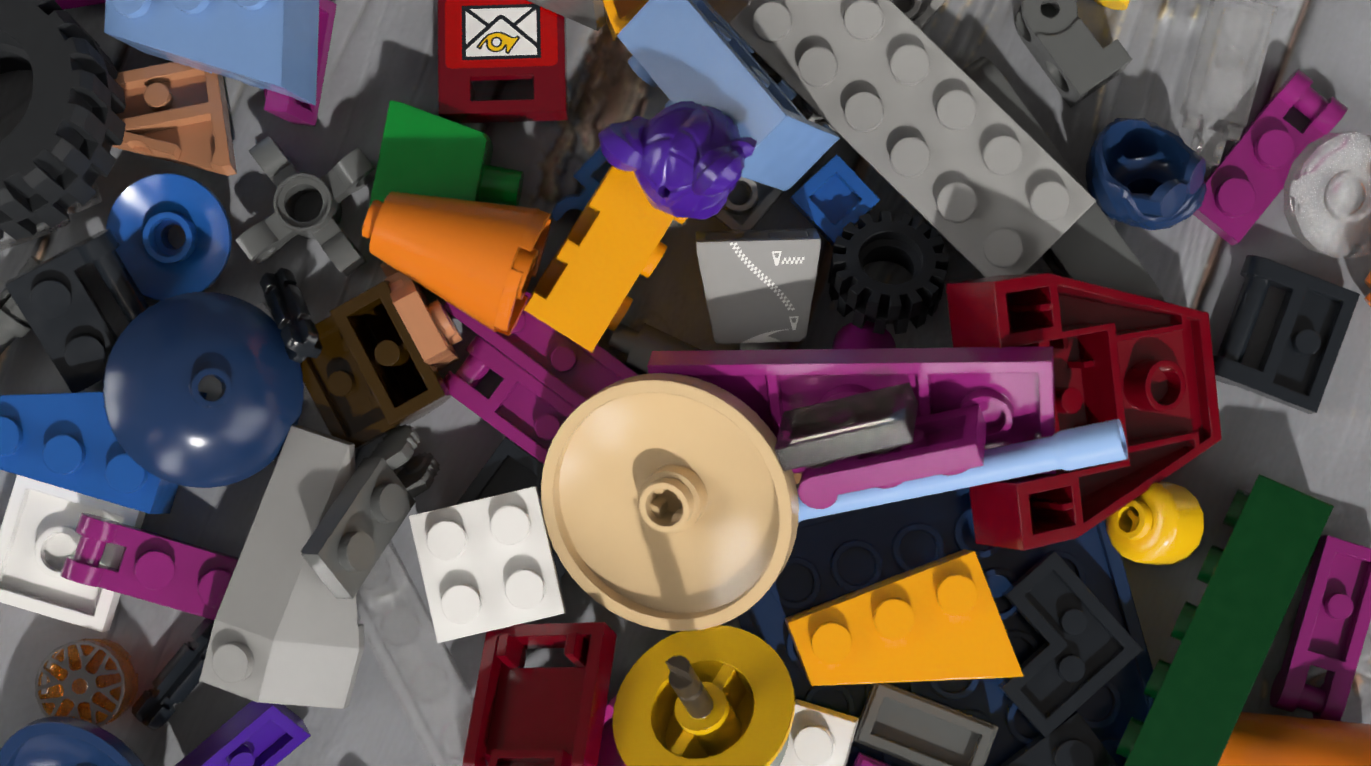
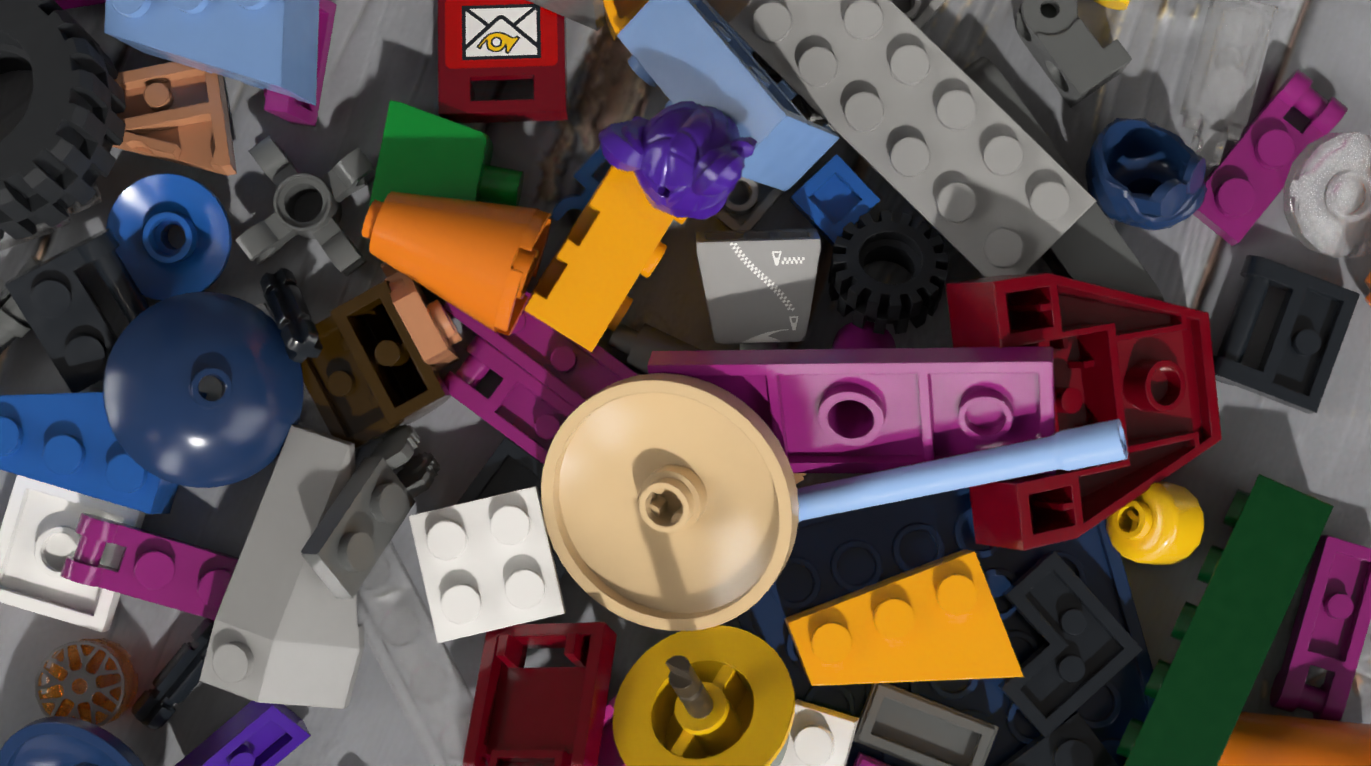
clear smoke plate [774,382,918,471] -> none
magenta plate [798,404,987,509] -> none

